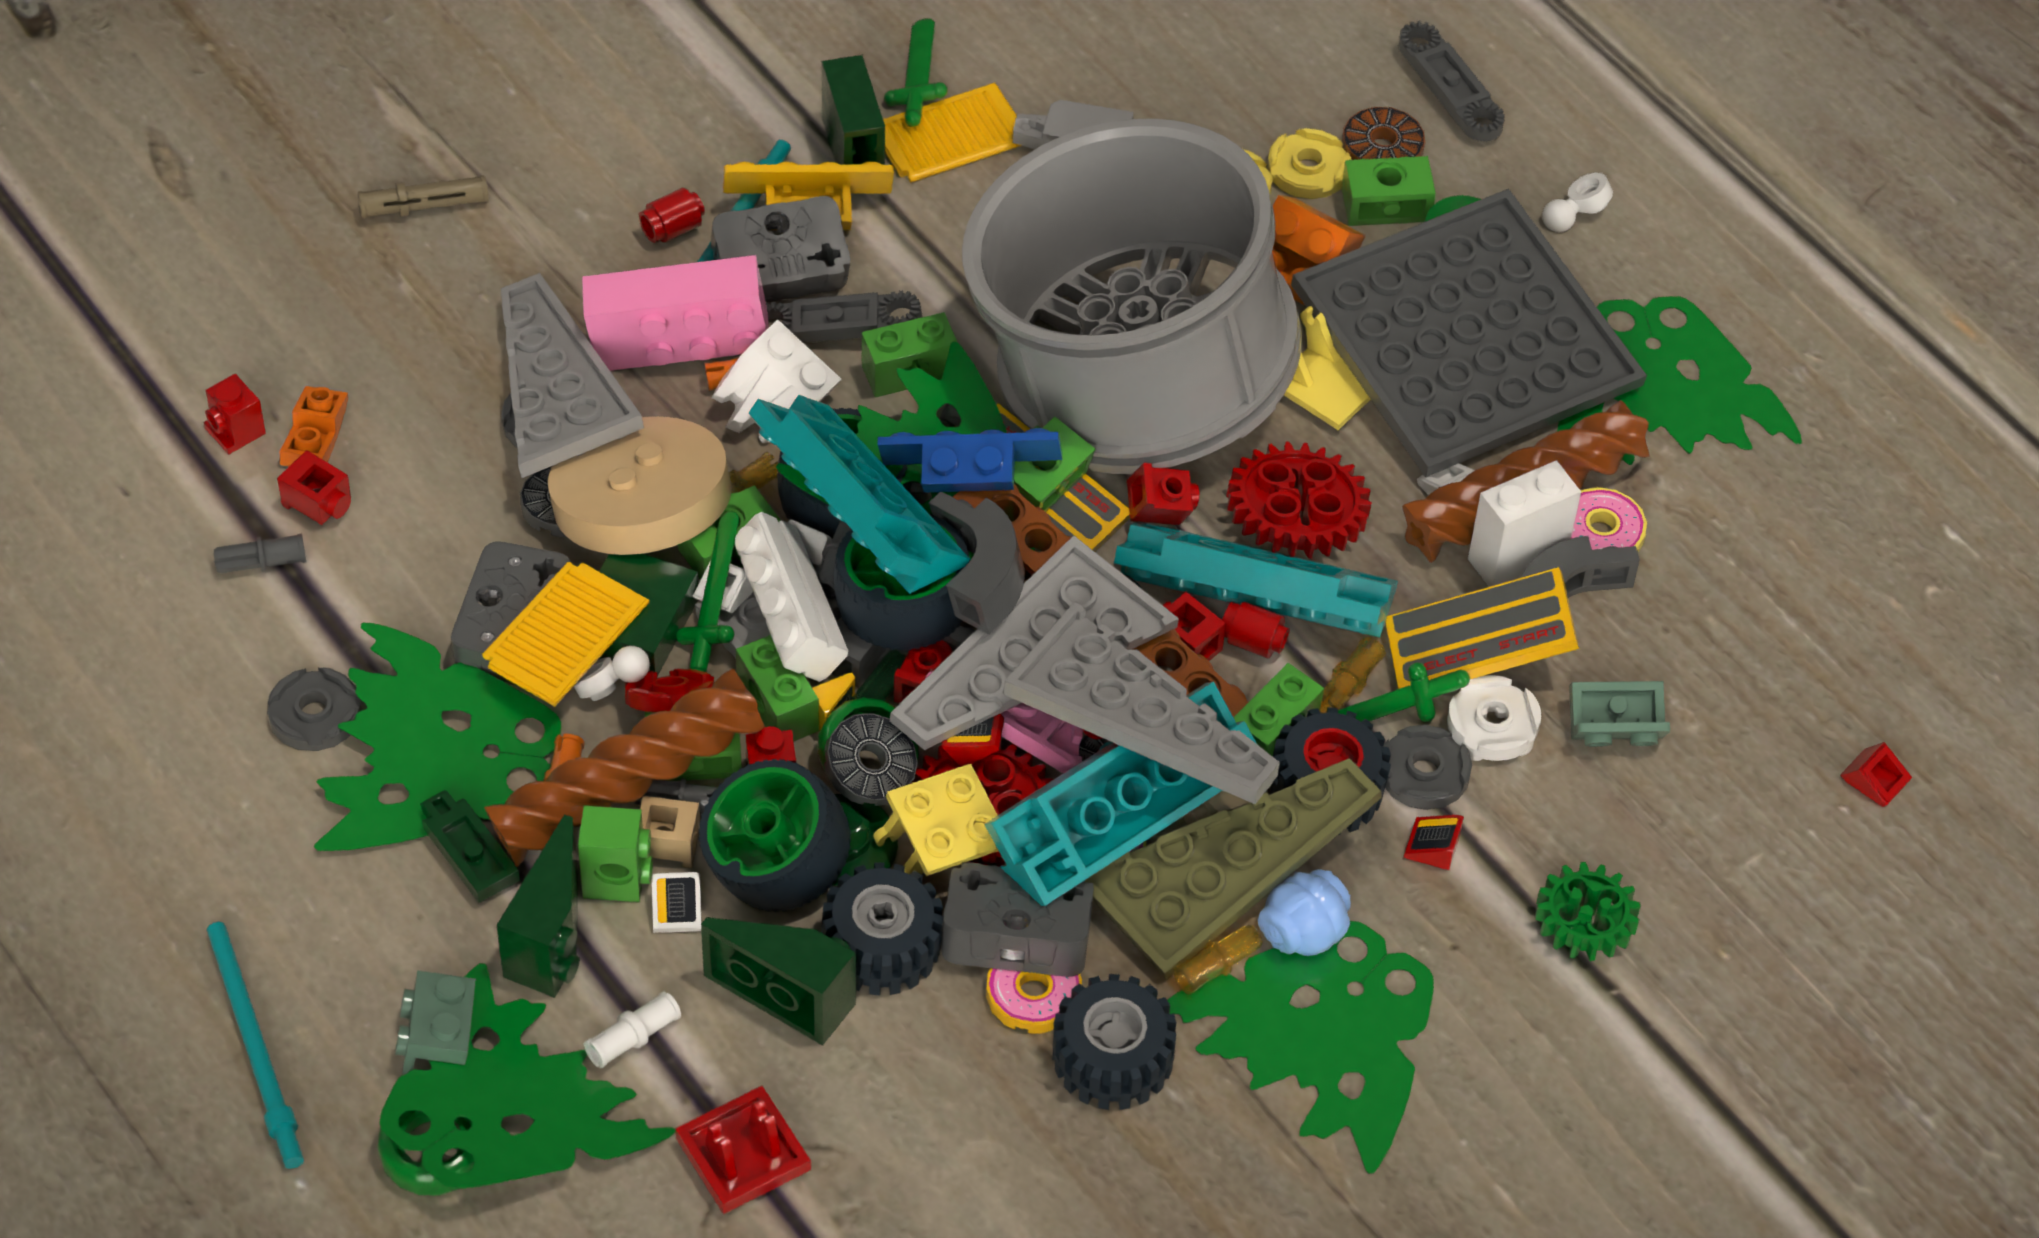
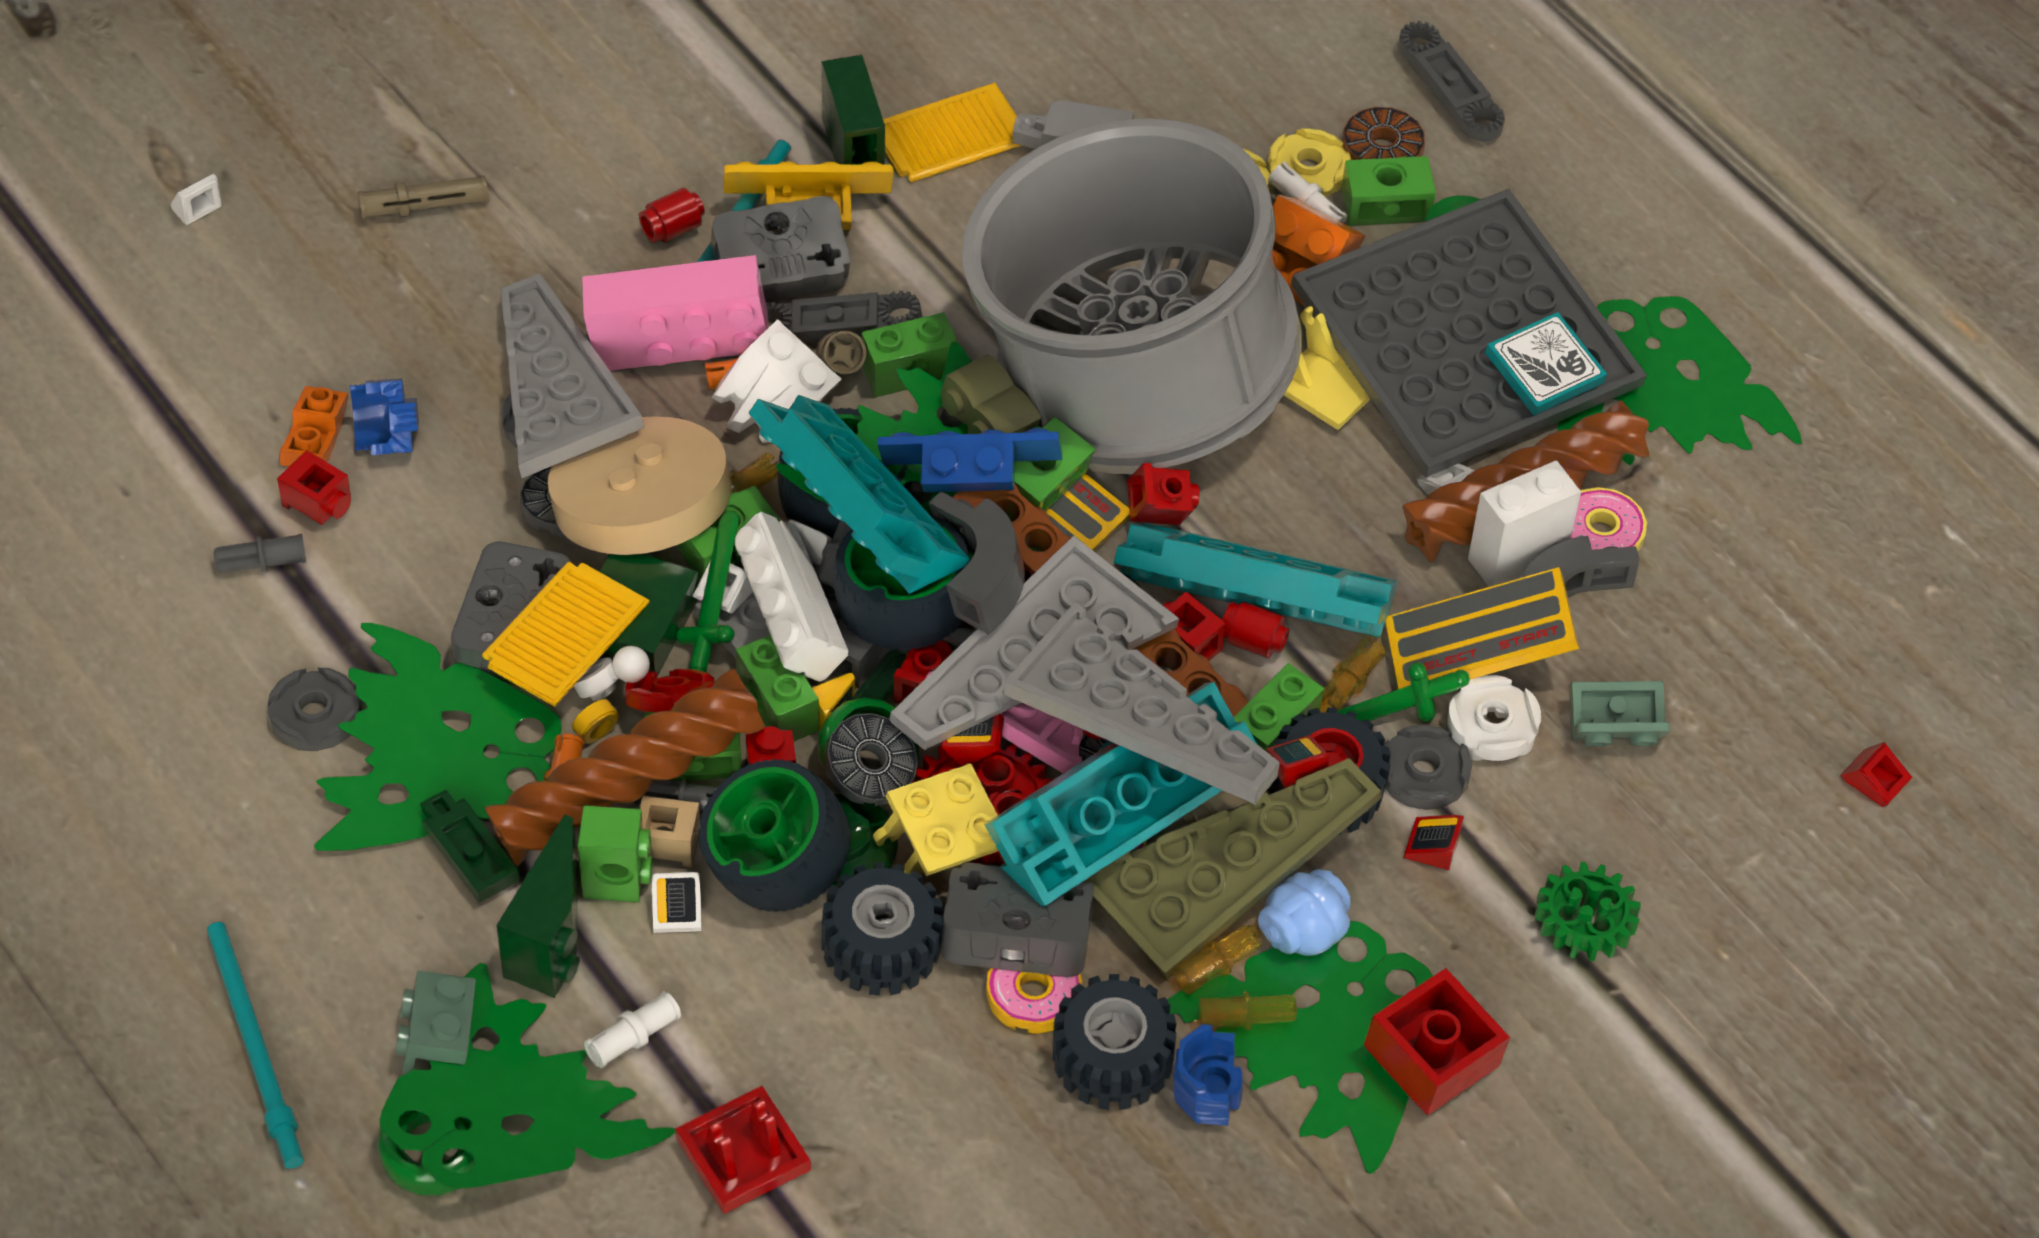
red brick [203,373,266,455] -> none
dark green slope [701,917,856,1046] -> none
green sword [884,18,948,127] -> none
red gear [1226,441,1372,559] -> none
white plate [1542,173,1613,232] -> none
none -> white slope [171,174,222,225]
none -> blue hair [350,378,419,455]
none -> yellow tile [572,699,619,744]
none -> dark tan wheel [816,331,866,374]
none -> olive brick [940,354,1041,434]
none -> blue hair [1173,1024,1243,1126]
none -> clear yellow axle [1199,991,1297,1030]
none -> red slope [1266,735,1329,788]
none -> white pin [1268,161,1348,224]
none -> red brick [1364,968,1510,1116]
none -> tile [1485,312,1607,416]

